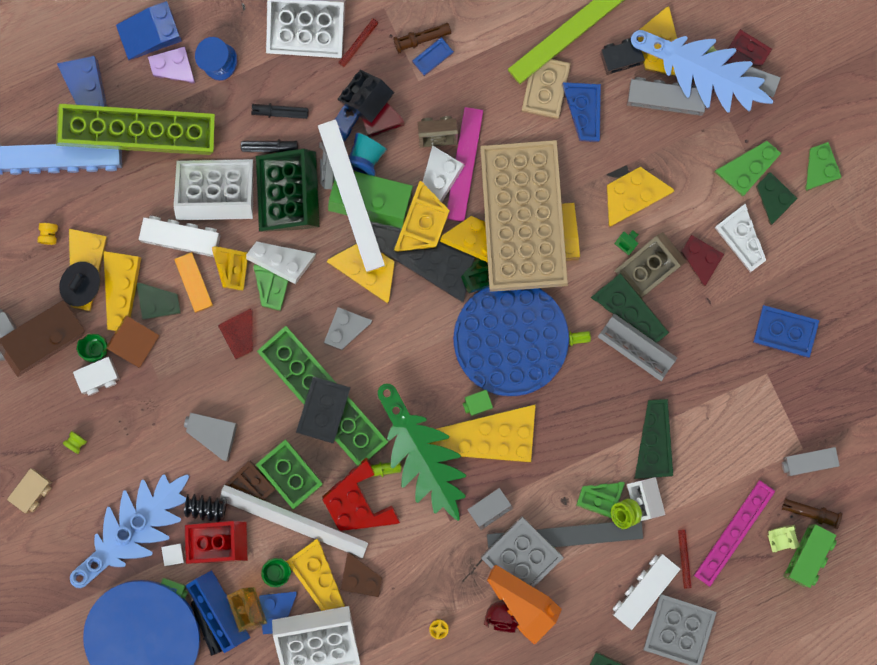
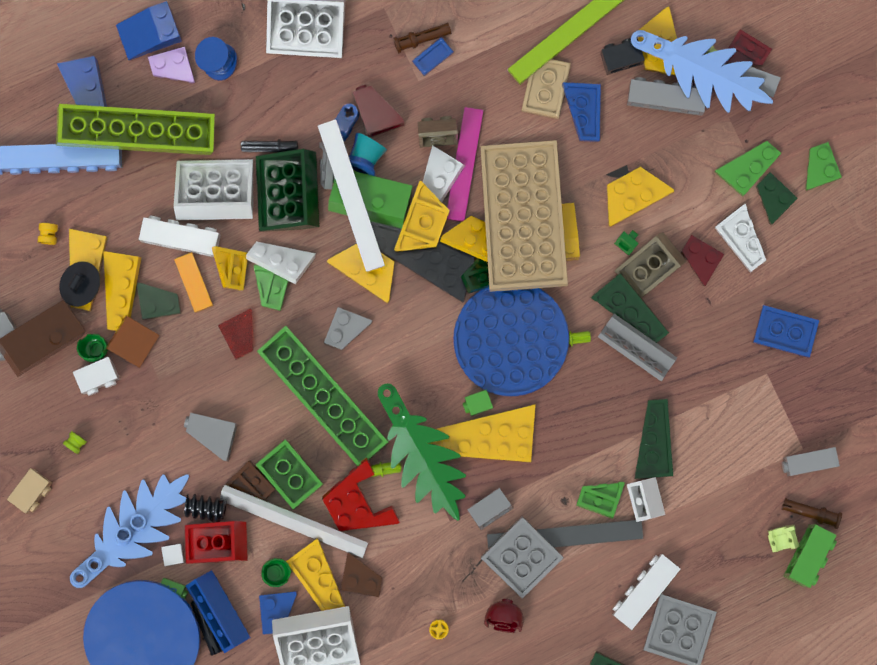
clear yellow brick [227,587,267,632] -> none
black axle [251,103,309,119] -> none
black plate [296,376,351,444] -> none
black slope [337,70,395,123] -> none
clear red bar [338,18,378,67] -> none
orange wedge [487,565,562,644] -> none
lime wheel [611,498,642,529] -> none
clear red bar [678,530,692,589] -> none
dark pink tile [693,480,775,587] -> none

